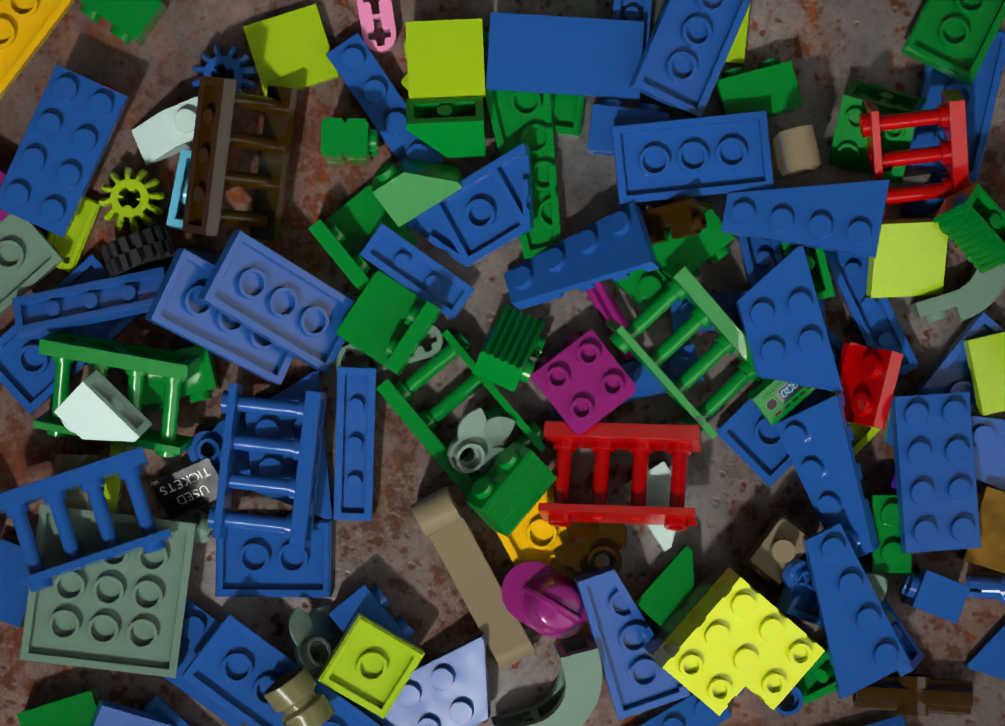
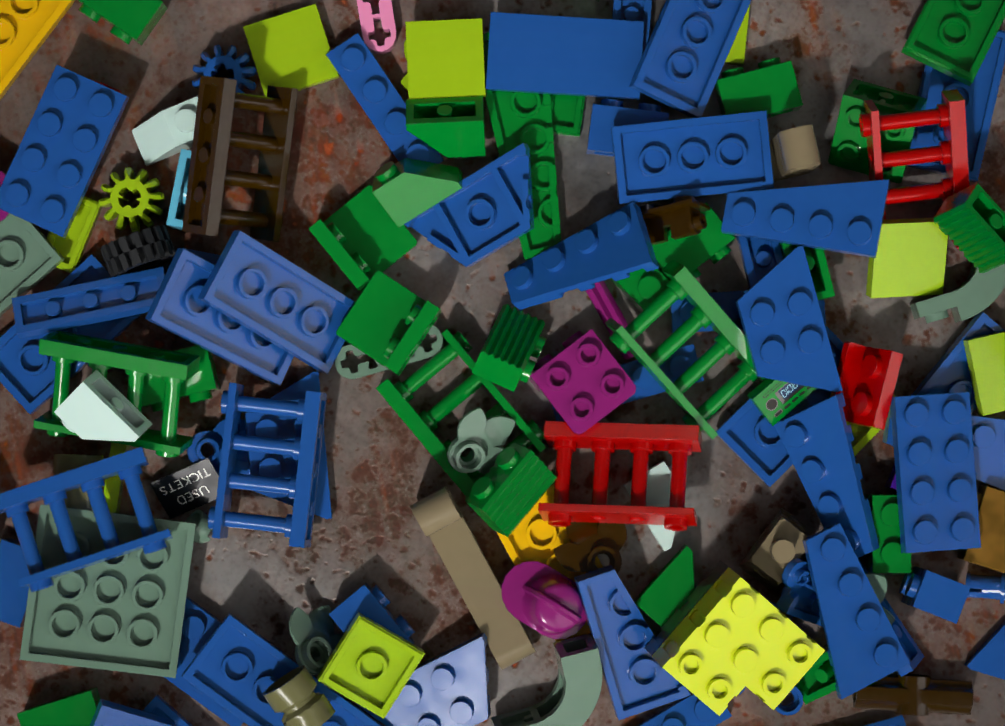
blue tile [215,520,332,598] -> none
green brick [321,117,379,166] -> none
blue plate [333,365,377,521] -> none
blue plate [358,222,475,320] -> none
blue plate [824,250,919,376] -> none
blue arm [900,173,946,219] -> none

